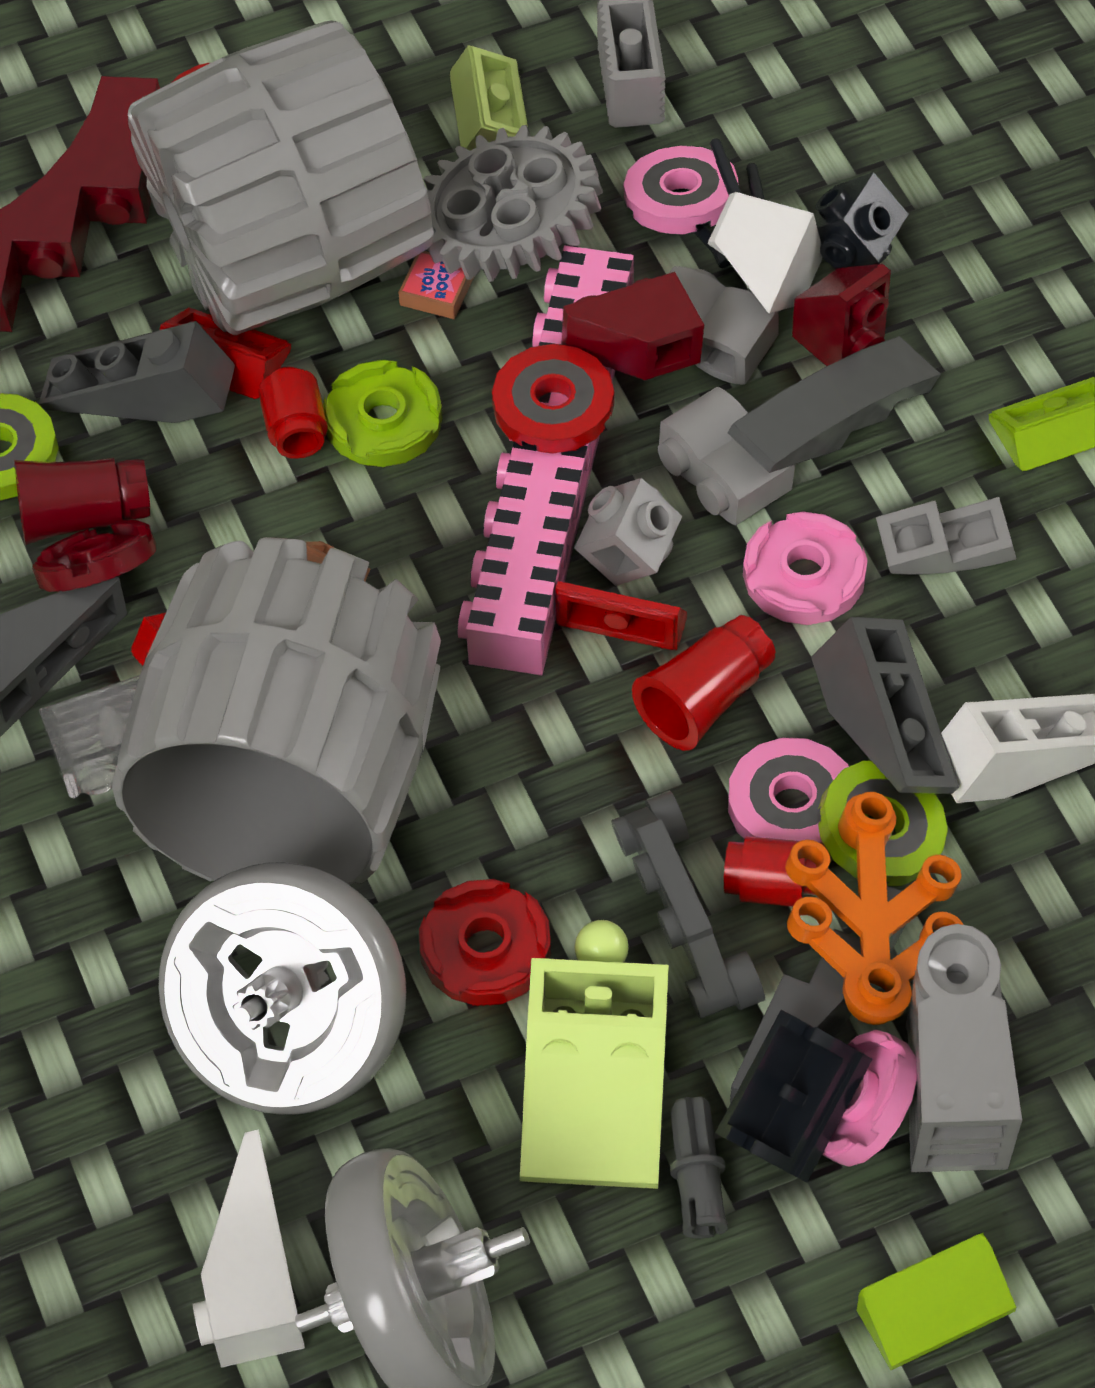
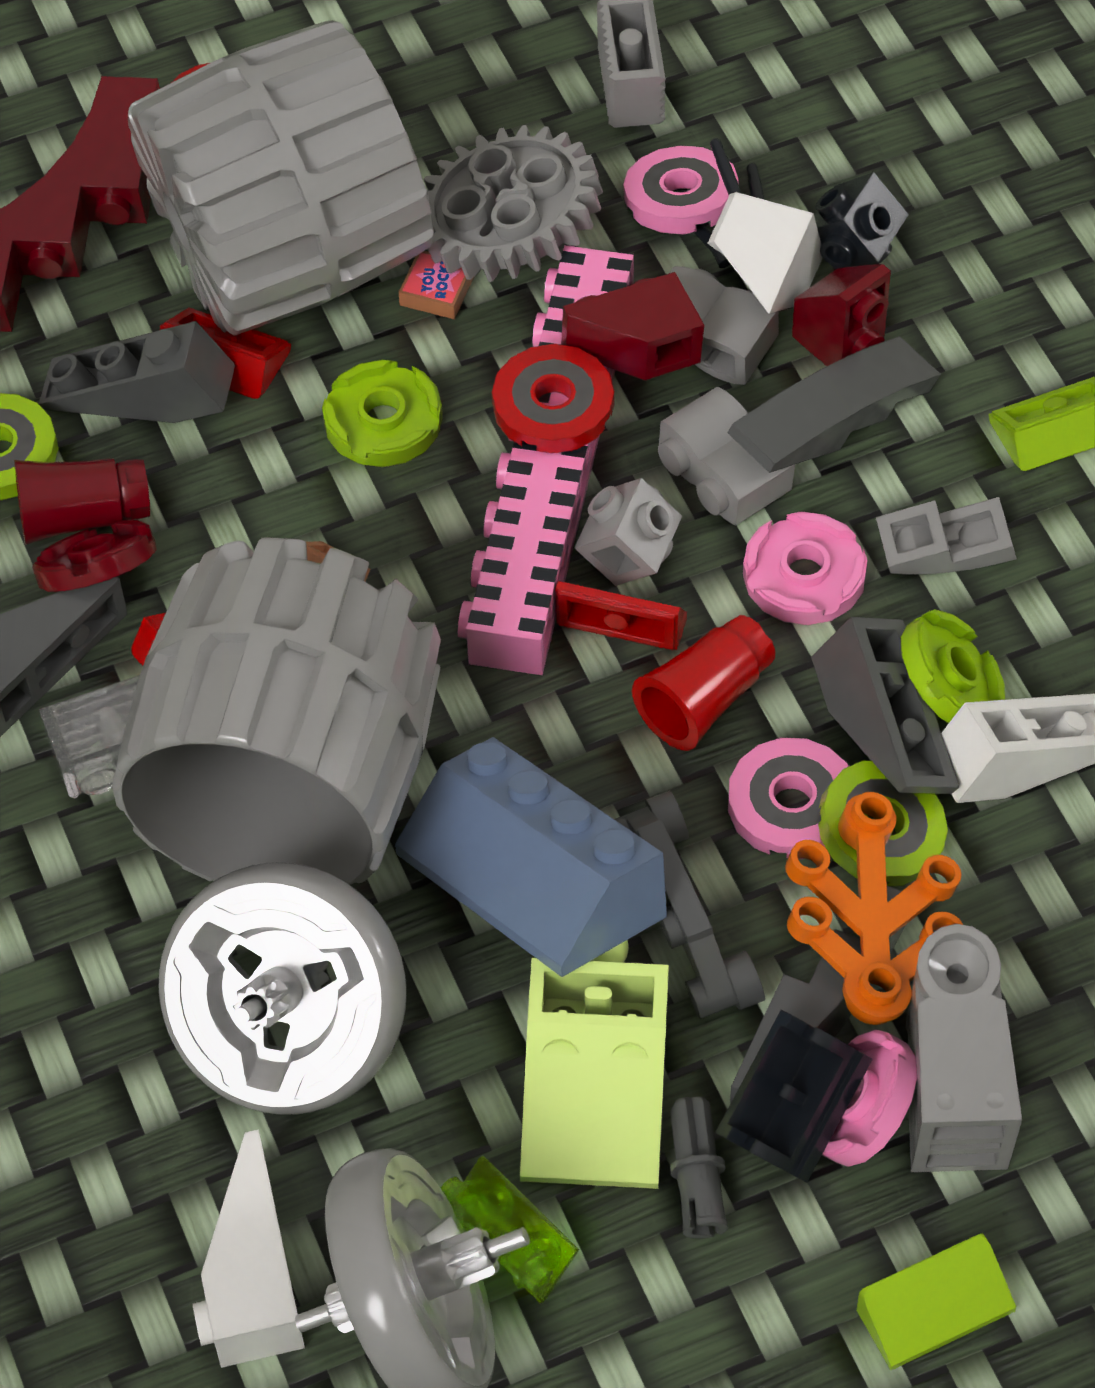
red brick [258,367,328,459] -> none
red tile [419,879,551,1006] -> none
yellowish green slope [450,45,528,151] -> none
red brick [724,836,817,907] -> none
none -> sand blue slope [395,737,667,977]
none -> clear neon green hinge [440,1156,580,1303]
none -> lime tile [901,609,1005,723]

